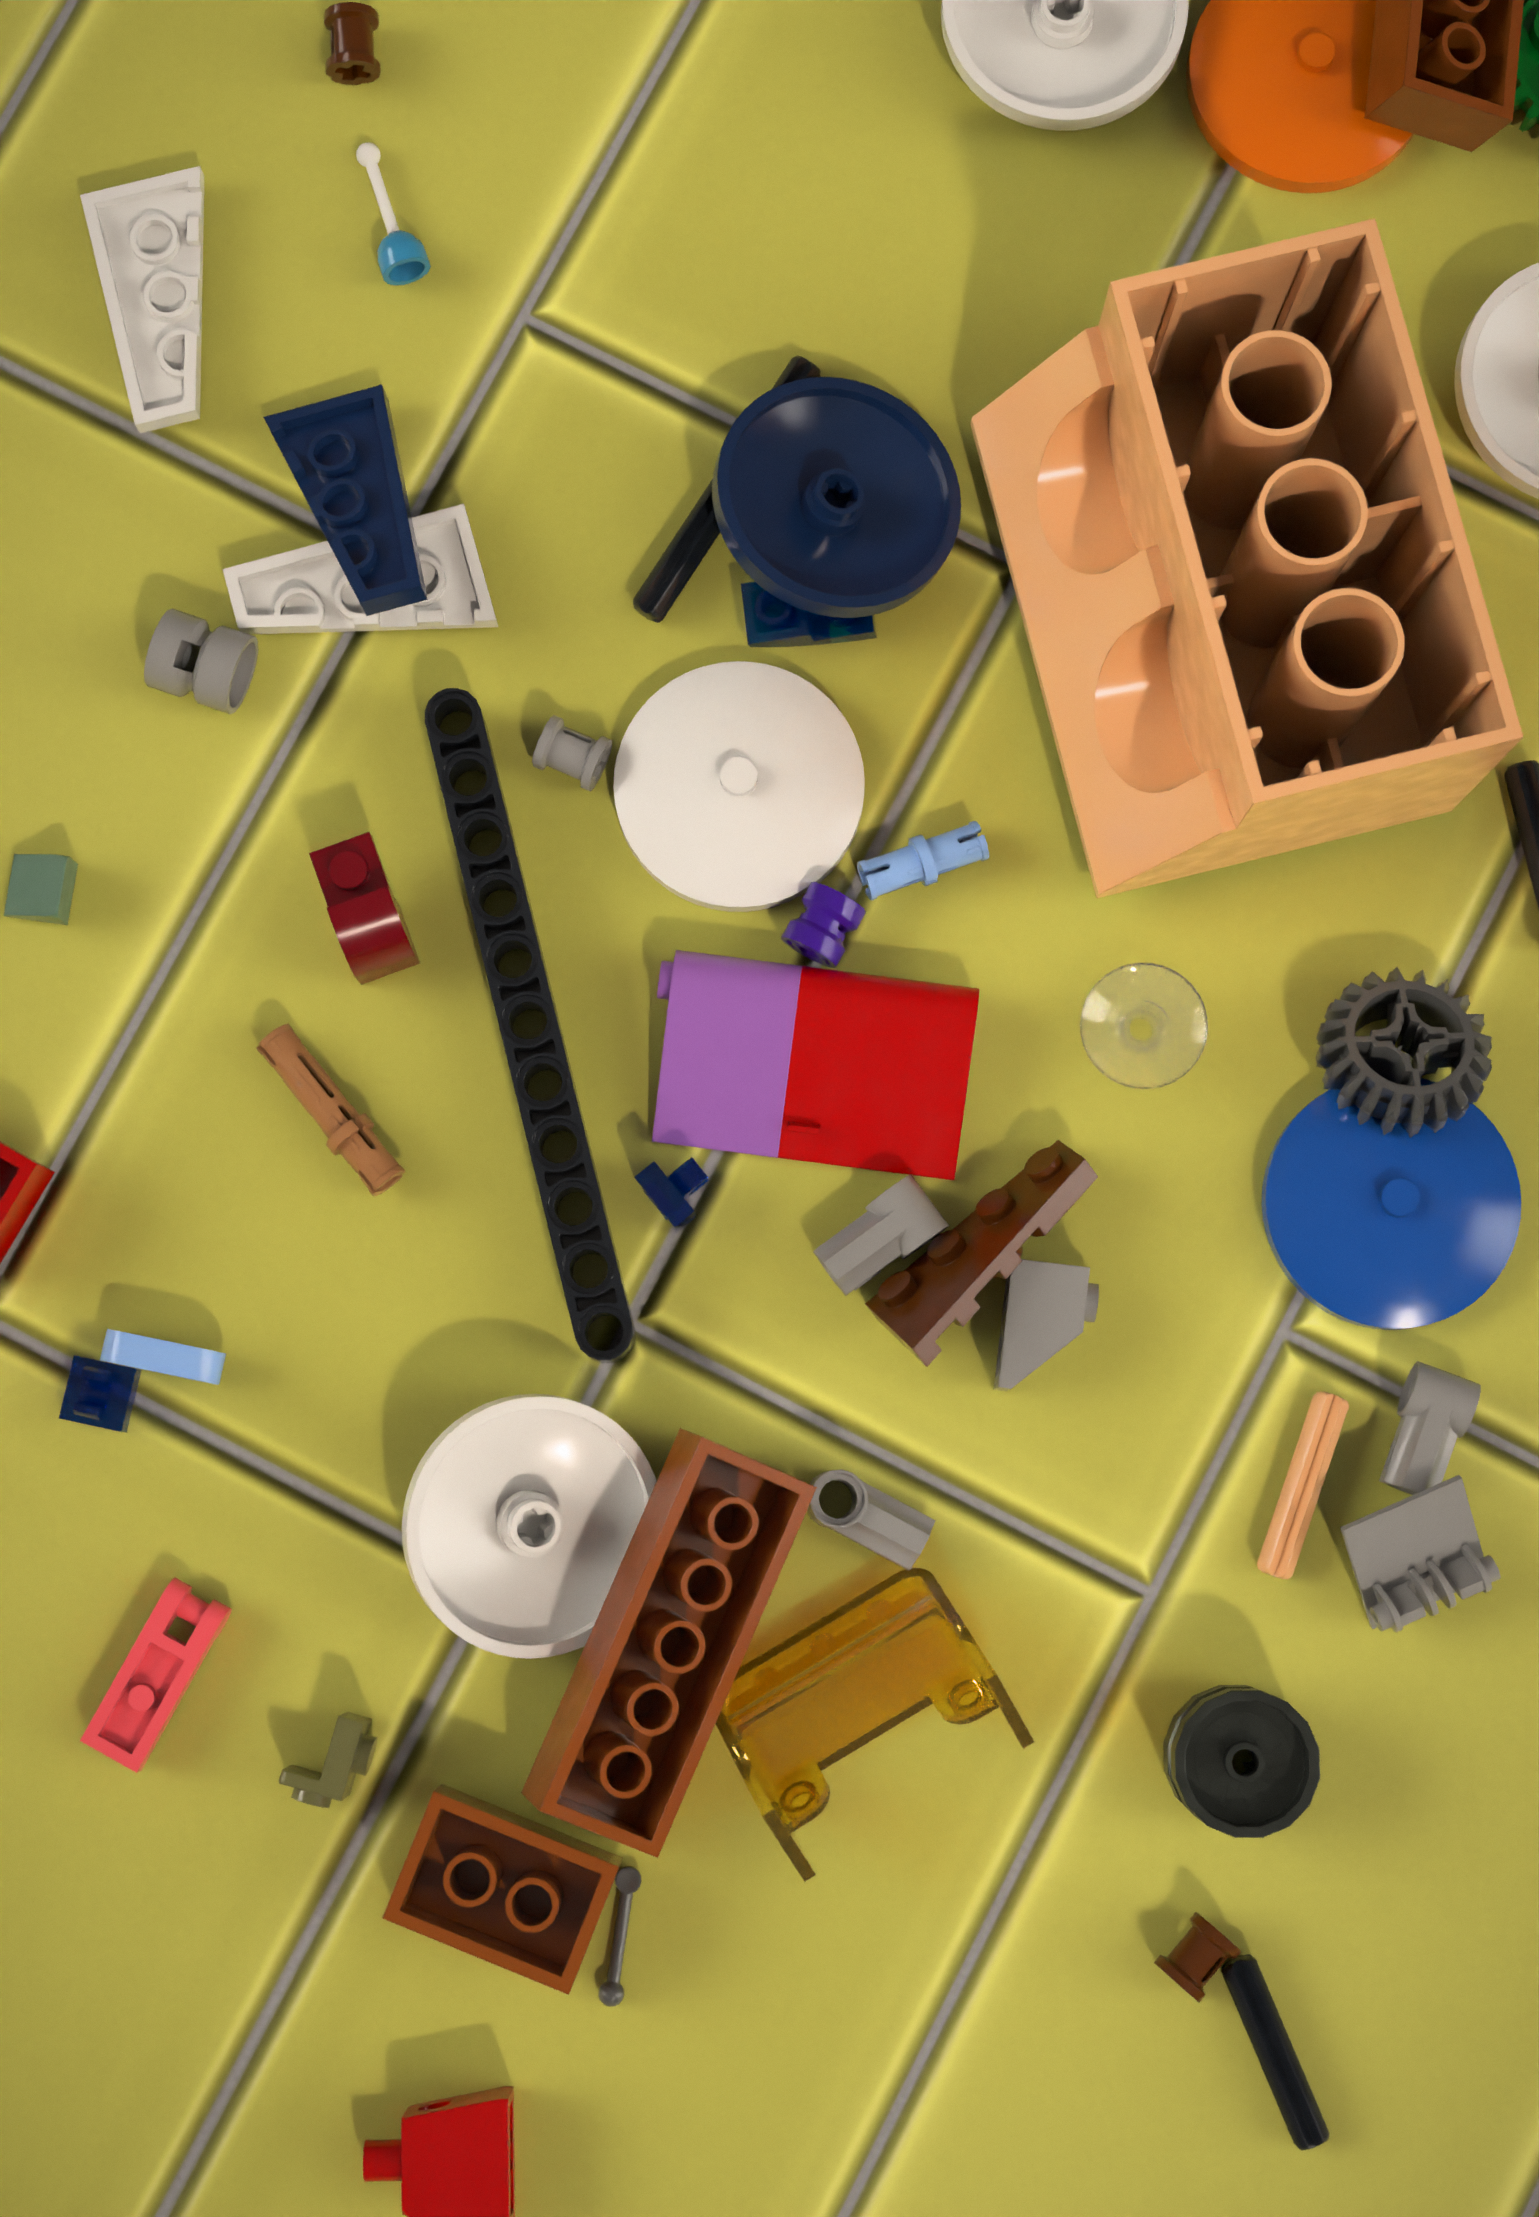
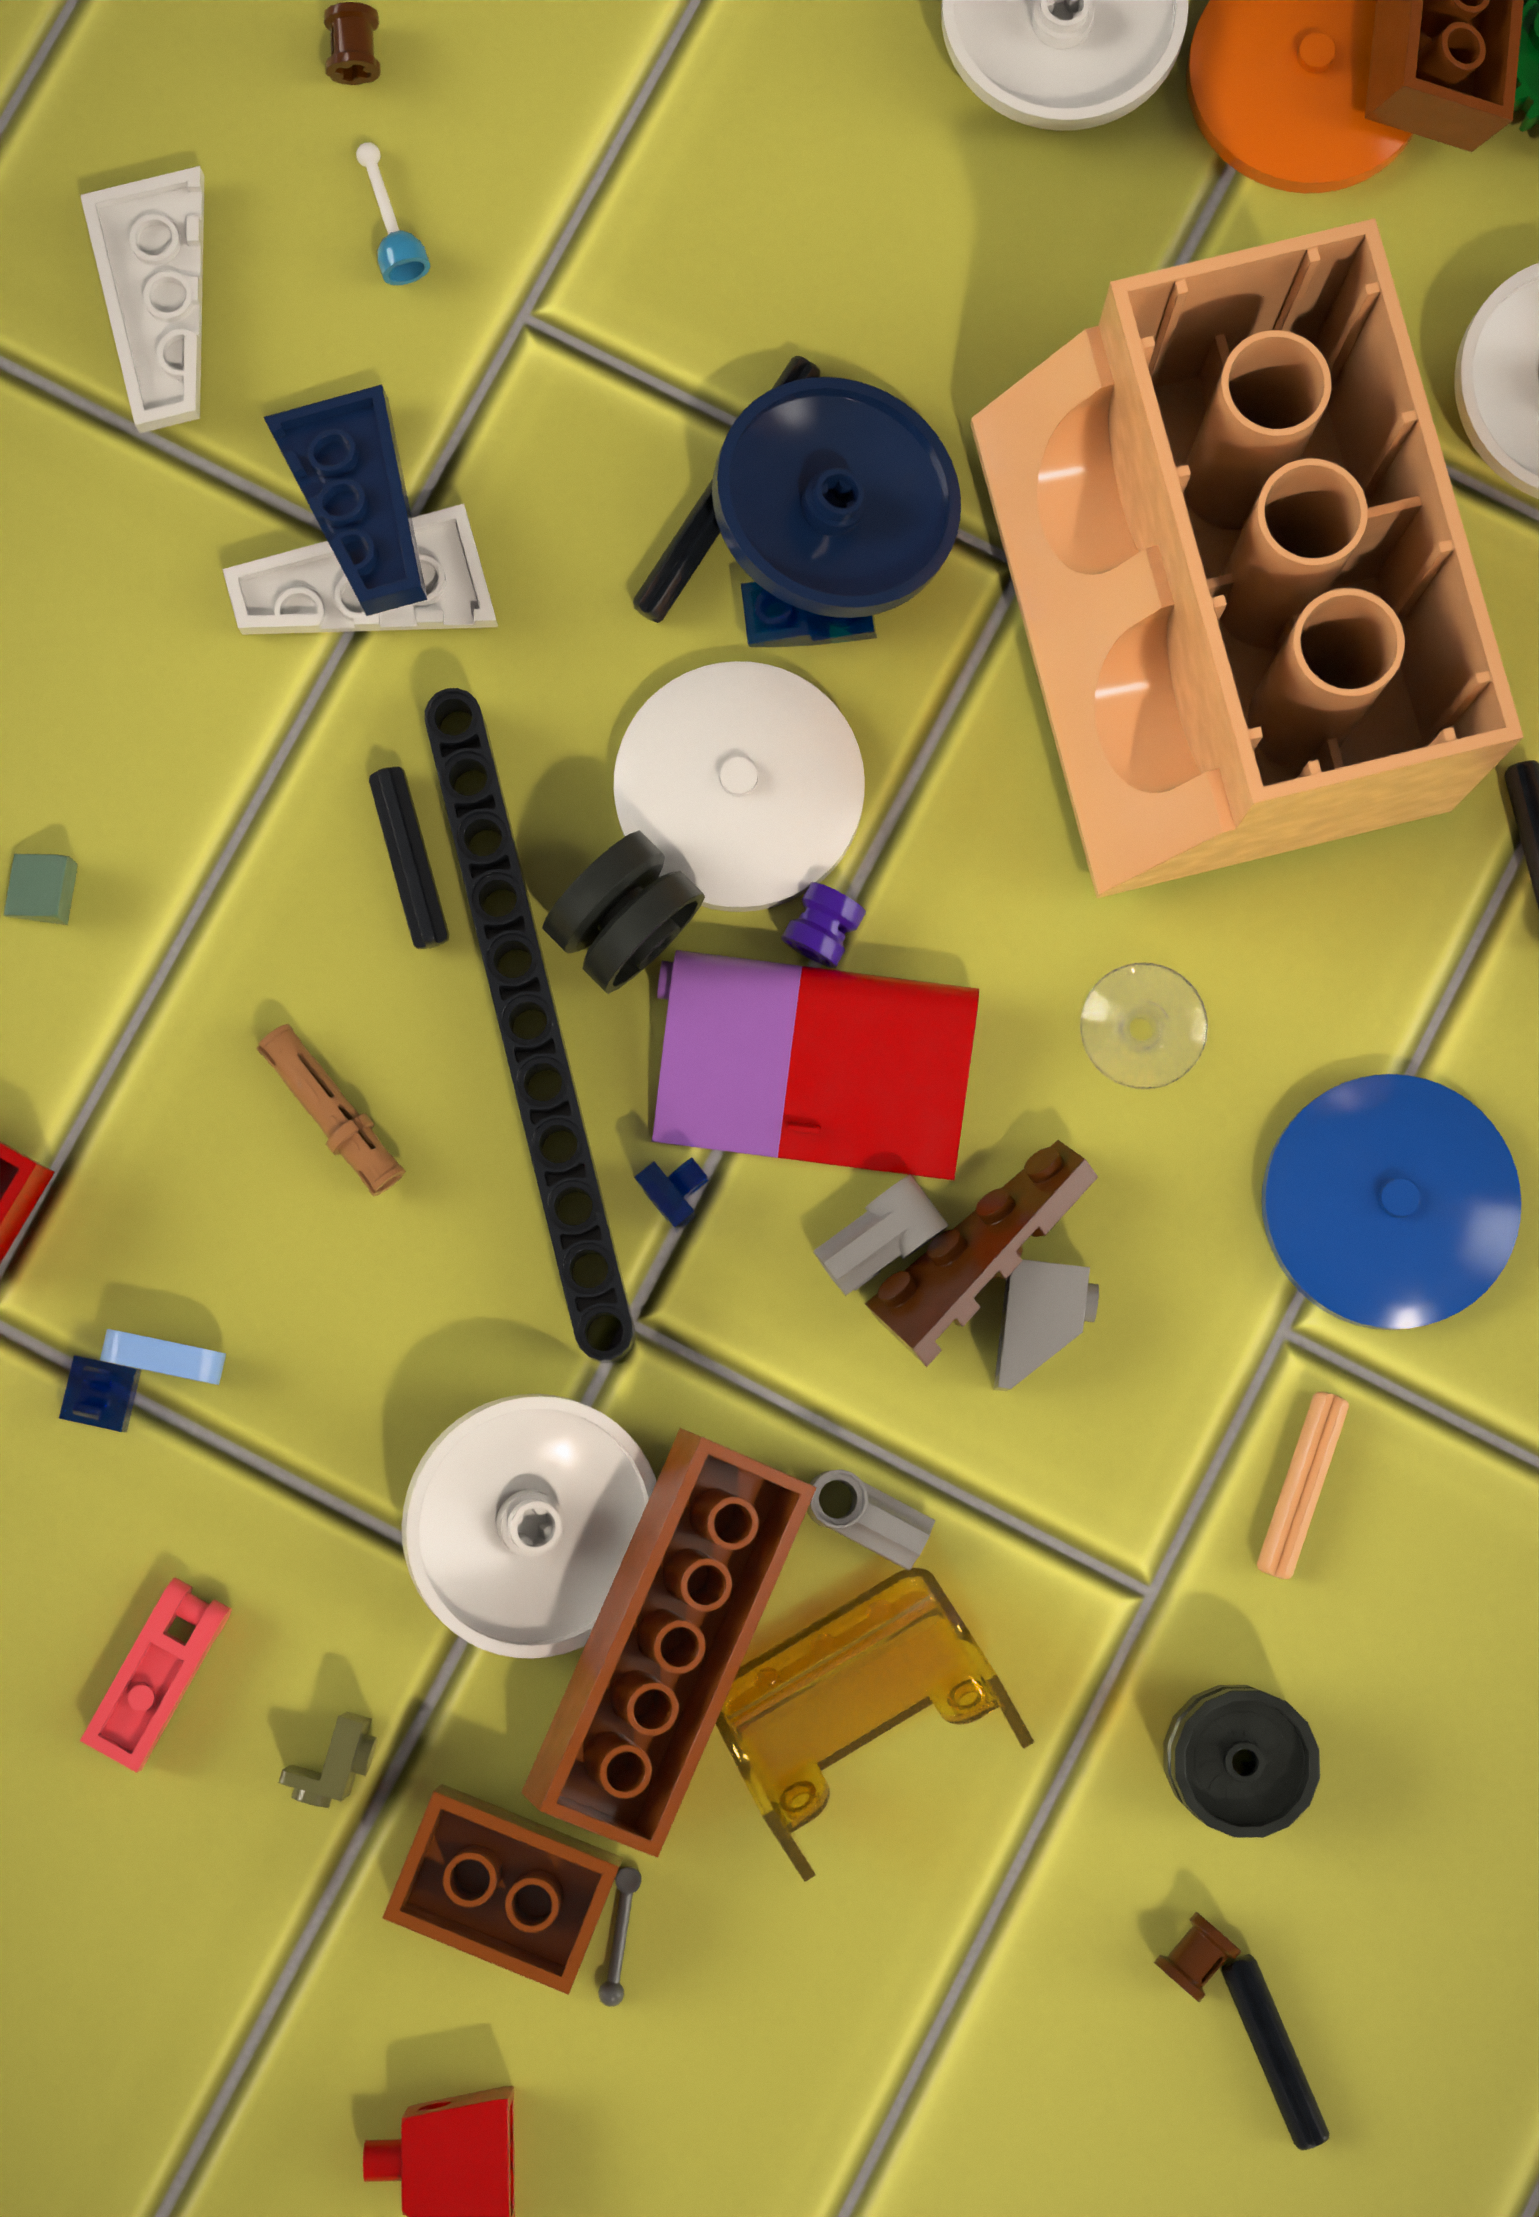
light grey wheel [144,609,258,714] -> none
dark red brick [309,832,420,985] -> none
light grey bush [532,715,612,791] -> none
light blue pin [857,821,989,900] -> none
dark grey gear [1316,967,1492,1138] -> none
light grey hinge [1340,1475,1501,1632] -> none
light grey piece [1379,1361,1481,1495] -> none
none -> black axle [369,767,449,949]
none -> pearl dark grey wheel [542,830,705,994]

